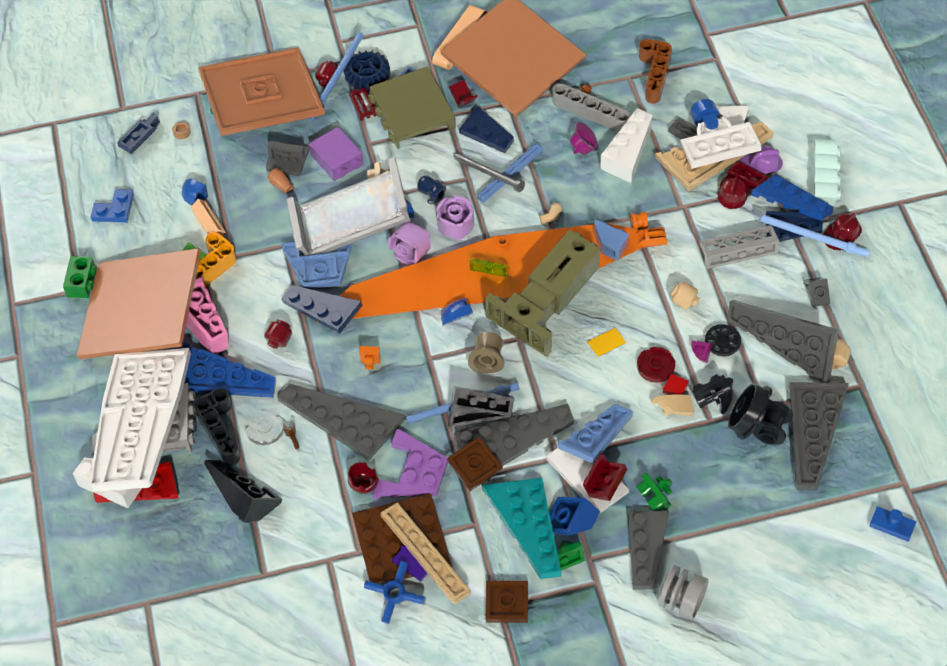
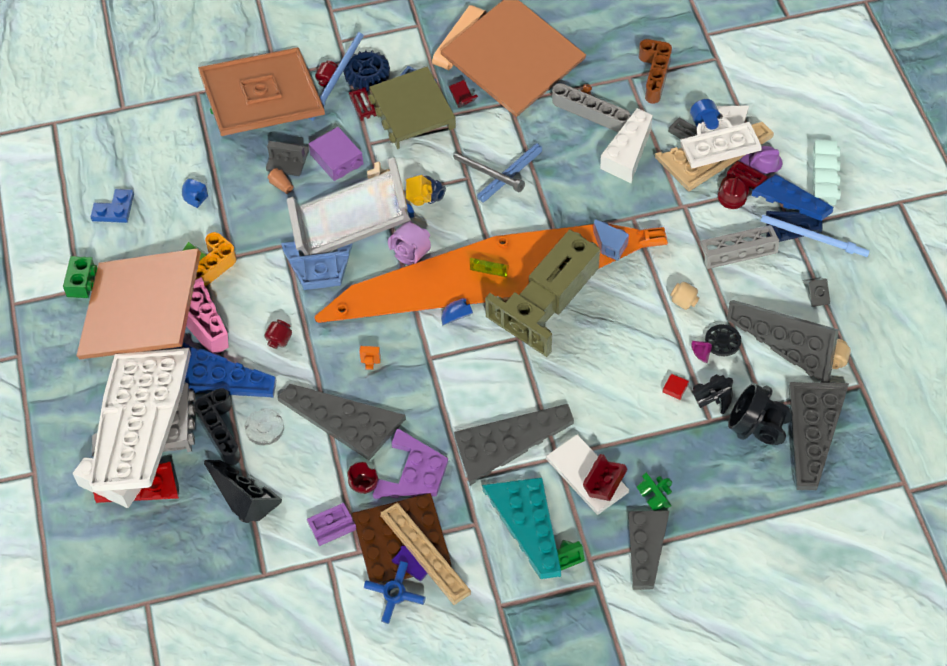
dark blue hinge [117,113,160,154] -> none
medium nougat tile [172,122,191,139] -> none
light nougat piece [191,199,226,236] -> none
wing [281,285,363,334] -> none
reddish brown hand [283,421,300,449] -> none
medium blue bar [406,382,520,424] -> none
lavender brick [437,196,474,240] -> none
reddish brown tile [447,436,503,491] -> none
black wedge [448,386,514,428] -> none
dark blue wing [459,106,514,153] -> none
dark tan piece [468,332,505,373] -> none
reddish brown tile [486,581,528,623] -> none
tan arm [539,203,562,224] -> none
blue slope [549,497,600,535] -> none
medium blue wing [558,404,633,464] -> none
magenta piece [570,122,597,155] -> none
yellow sticker [587,328,626,357] -> none
orange wheel [630,211,648,229] -> none
dark red tile [637,347,676,383] -> none
tan slope [651,395,694,416] -> none
light grey wheel [658,565,709,620] -> none
dark red piece [823,213,862,250] -> none
blue tile [869,506,917,542] -> none
none -> medium lavender plate [307,503,356,546]
none -> yellow brick [406,175,432,206]

